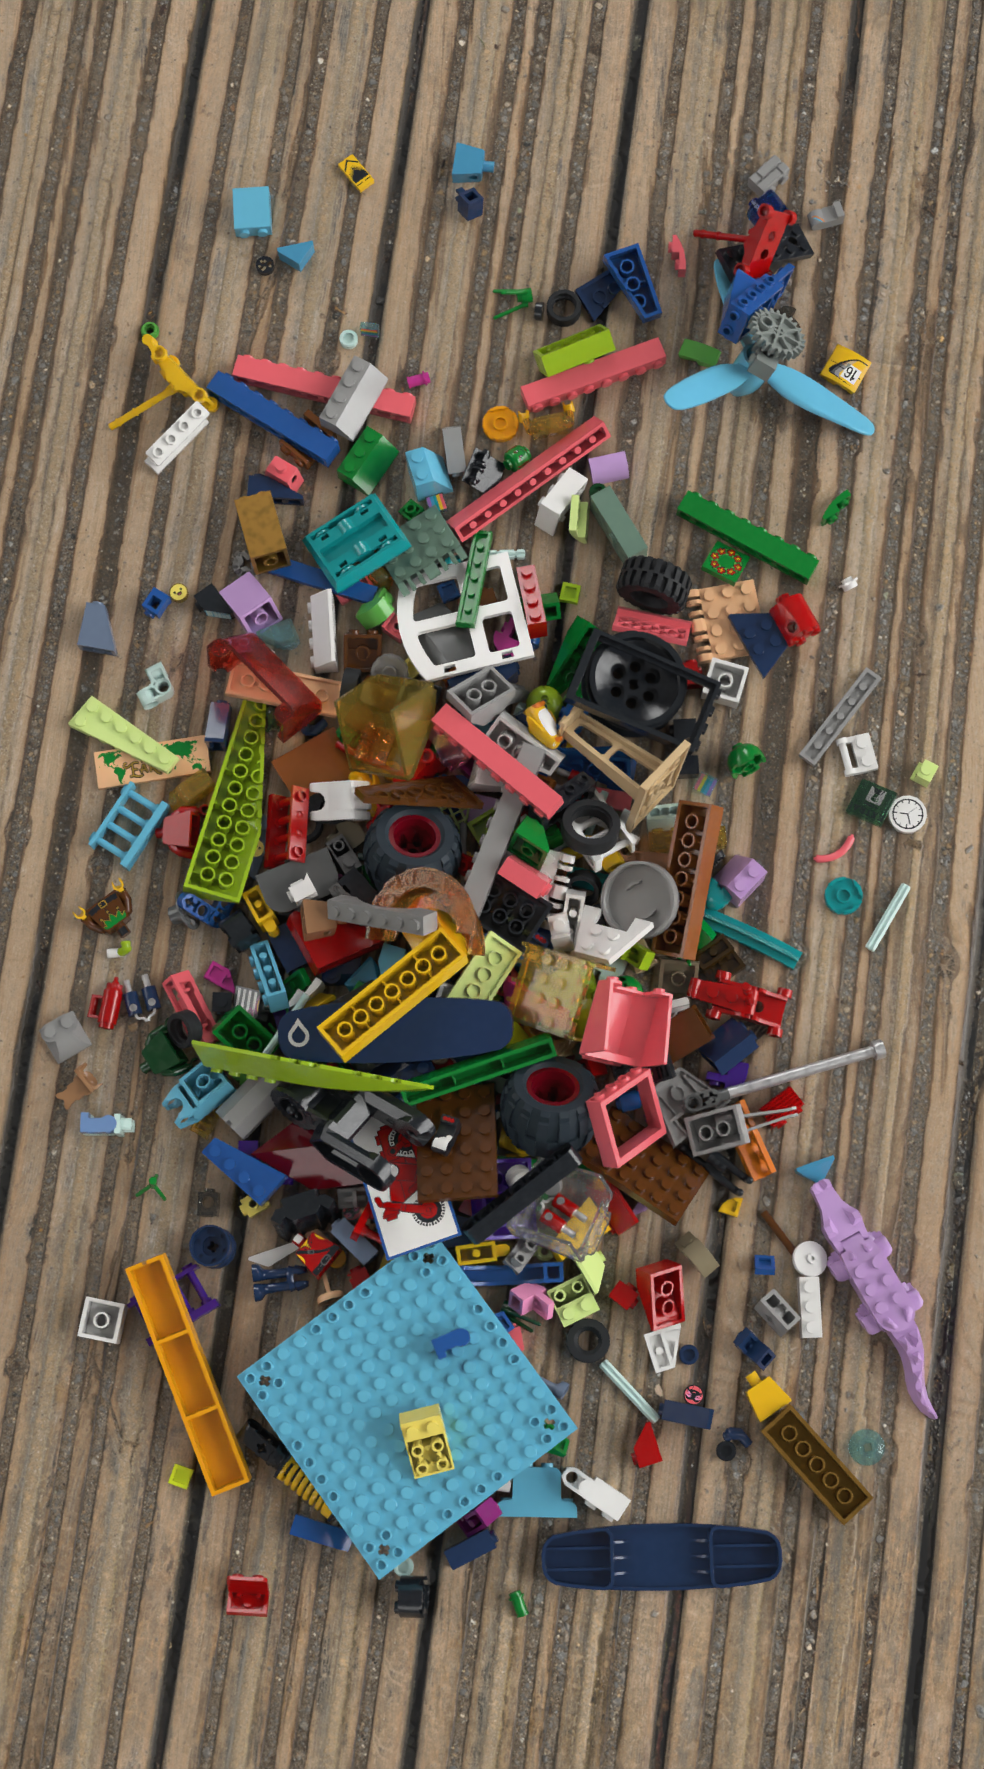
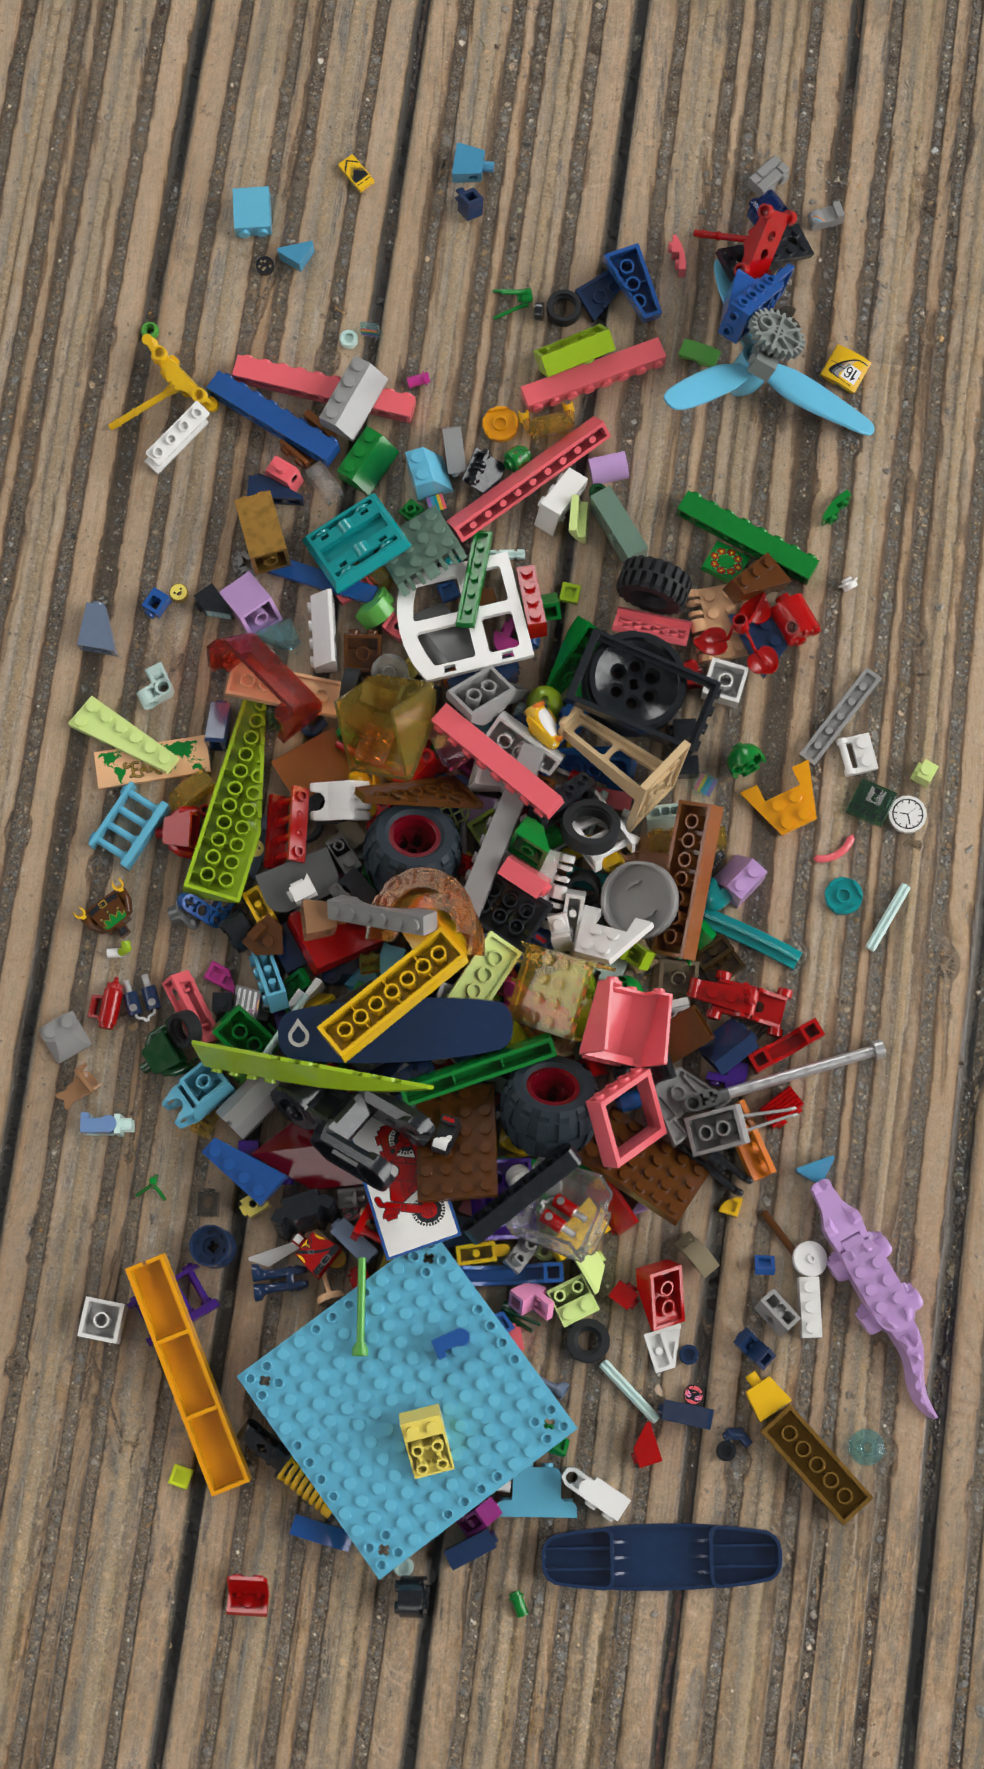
none -> reddish brown plate [242,914,284,955]
none -> clear brick [305,460,343,507]
none -> bright green piece [352,1257,368,1357]
none -> clear yellow tile [359,951,380,975]
none -> red plant [693,592,779,674]
none -> reddish brown wedge [722,552,792,604]
none -> light orange wing [740,759,817,836]
none -> red arch [746,1018,825,1075]

